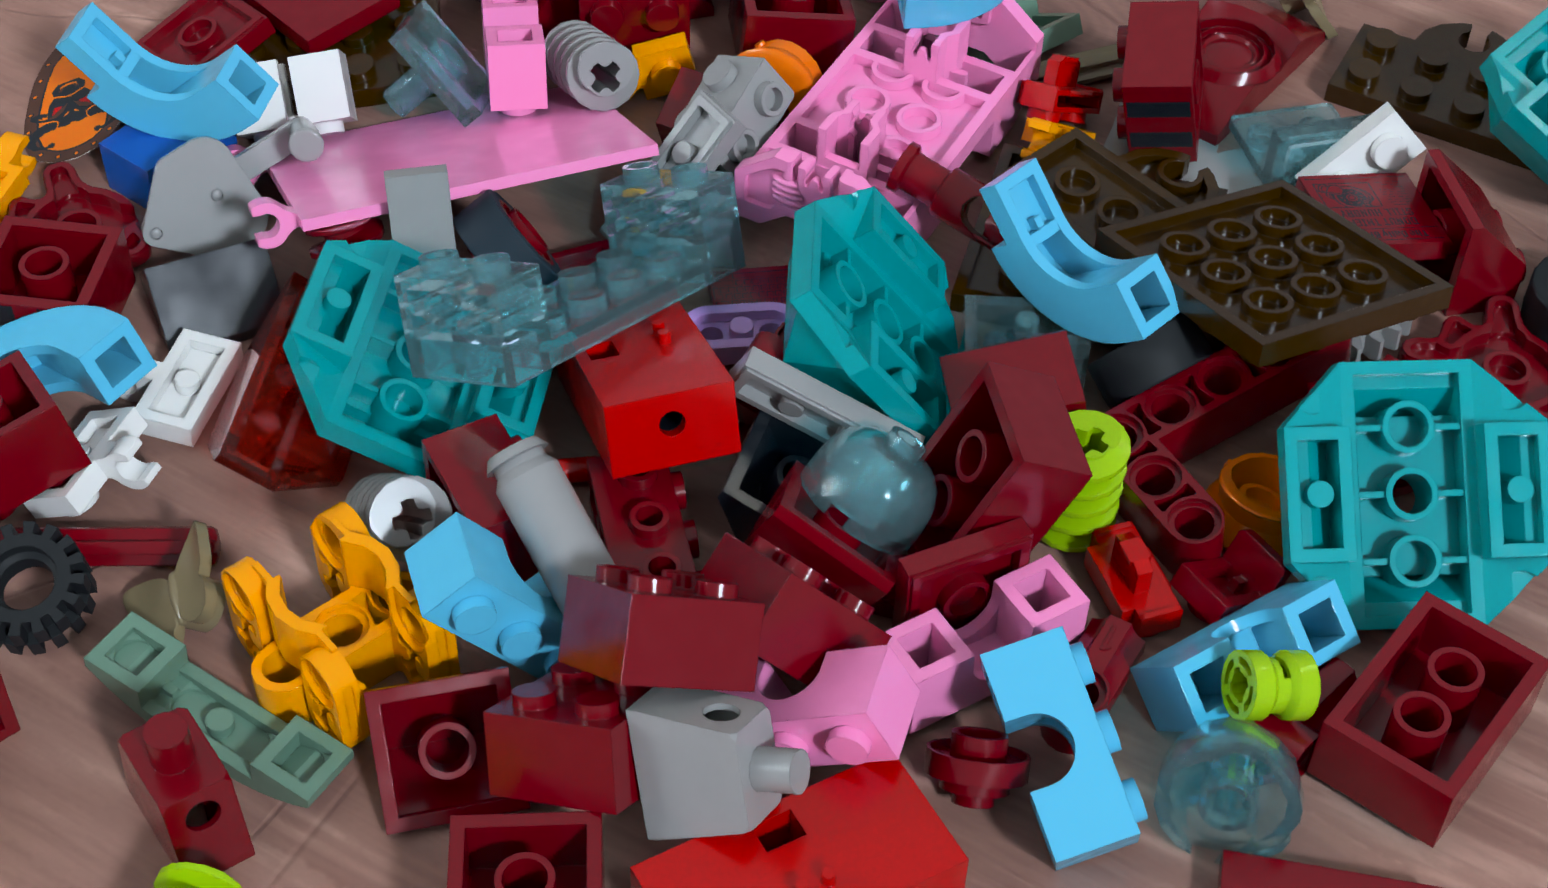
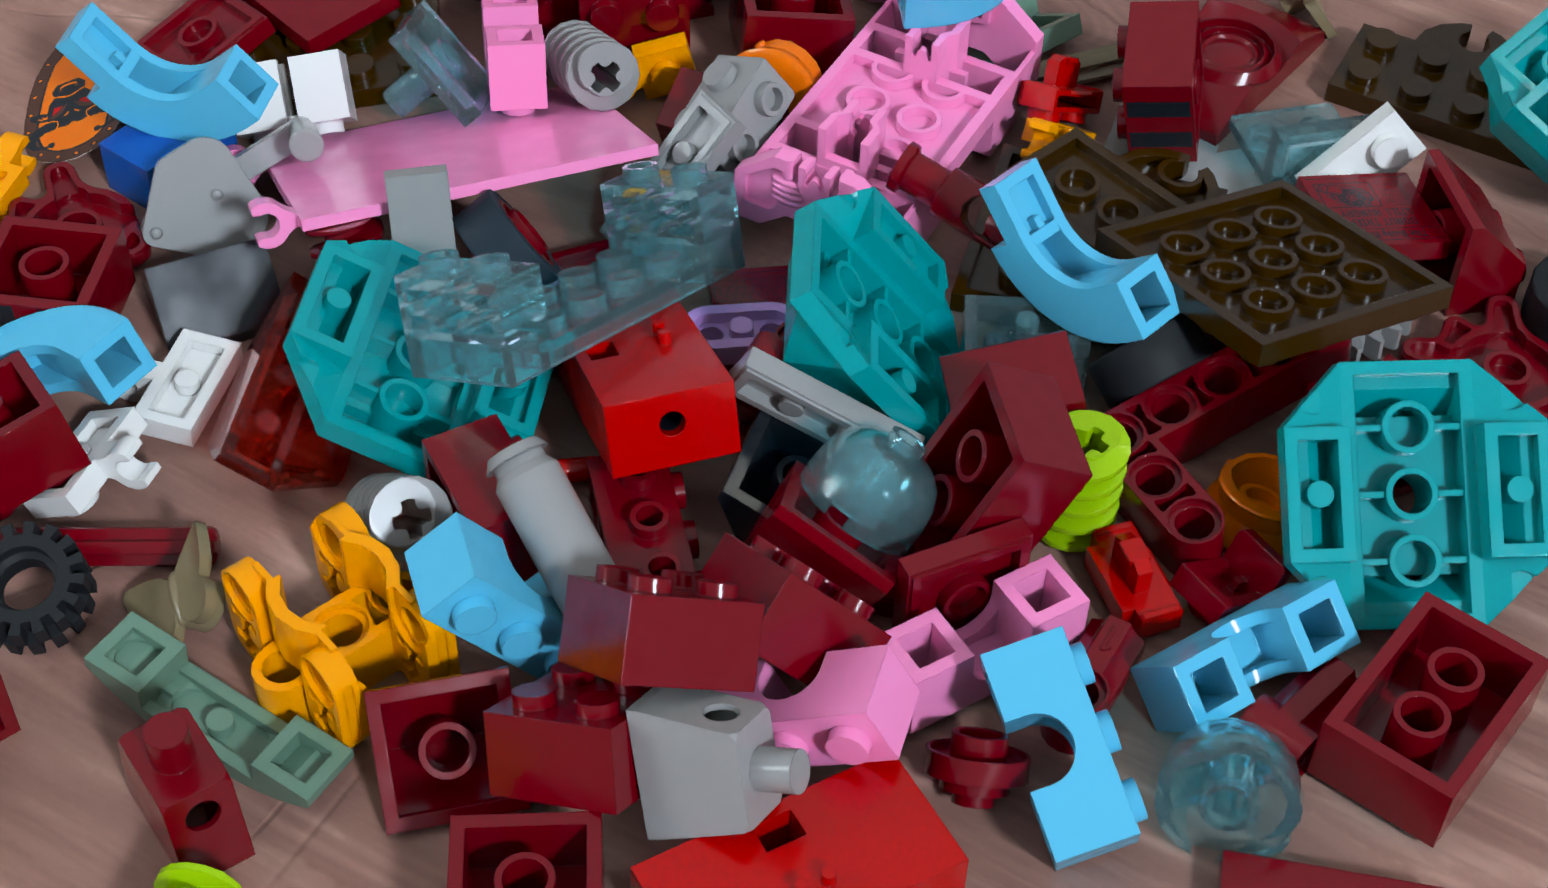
lime wheel [1221,650,1321,721] -> none

